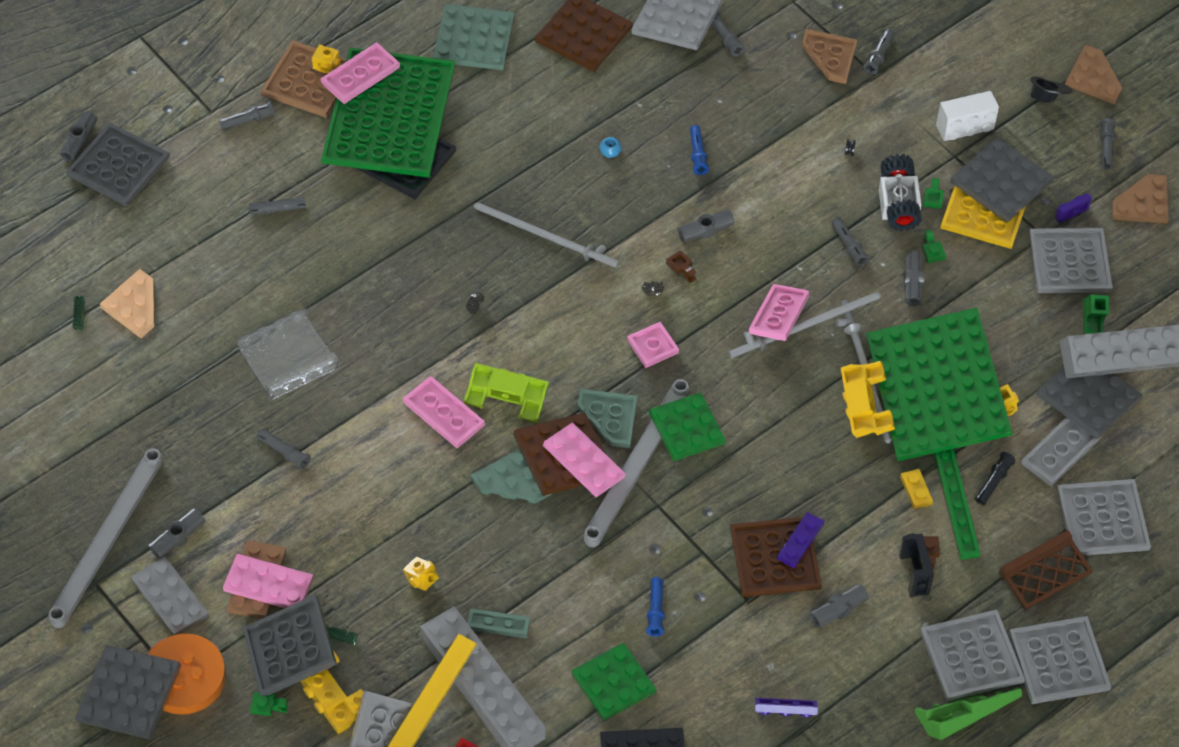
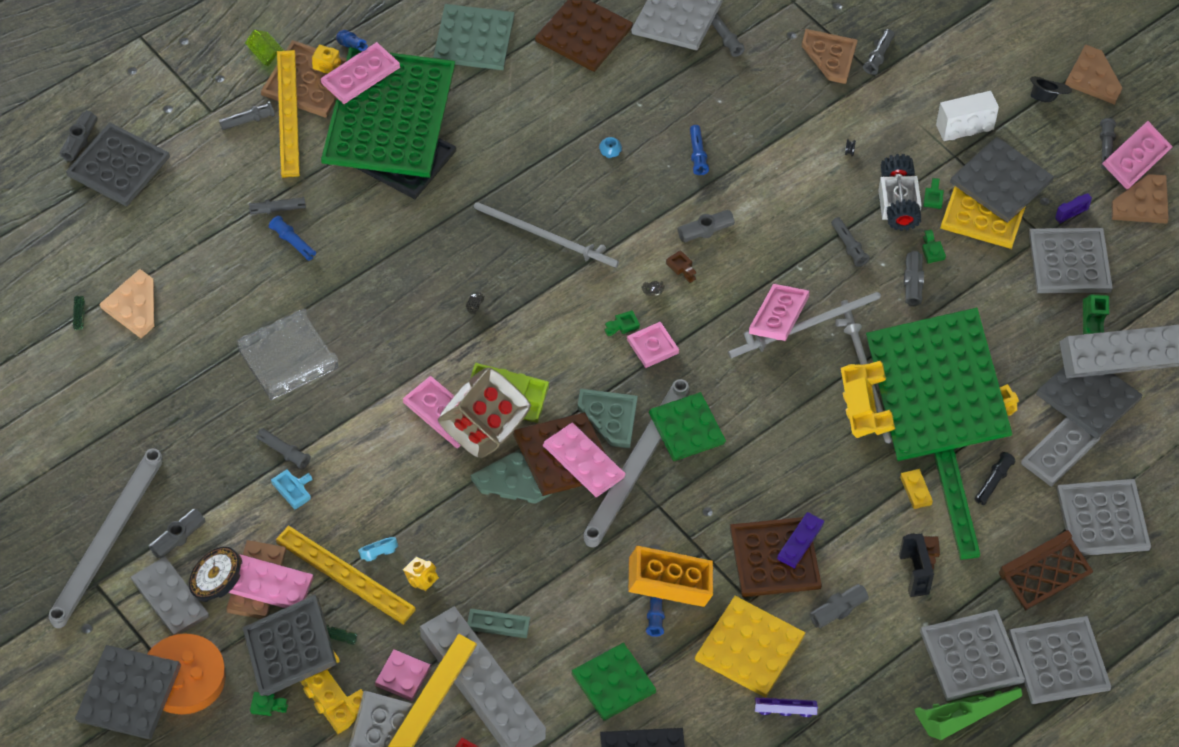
none -> tile [189,547,243,602]
none -> clear neon green panel [245,29,284,66]
none -> blue pin [269,215,316,261]
none -> medium azure plate [271,469,313,510]
none -> yellow tile [276,525,416,625]
none -> yellow tile [277,50,300,178]
none -> blue pin [336,30,368,51]
none -> medium azure plate [358,537,398,561]
none -> bright pink plate [375,649,430,701]
none -> dark tan piece [438,368,531,458]
none -> green plate [604,310,640,336]
none -> light orange brick [628,546,713,607]
none -> yellow plate [695,596,806,698]
none -> bright pink plate [1102,121,1172,190]

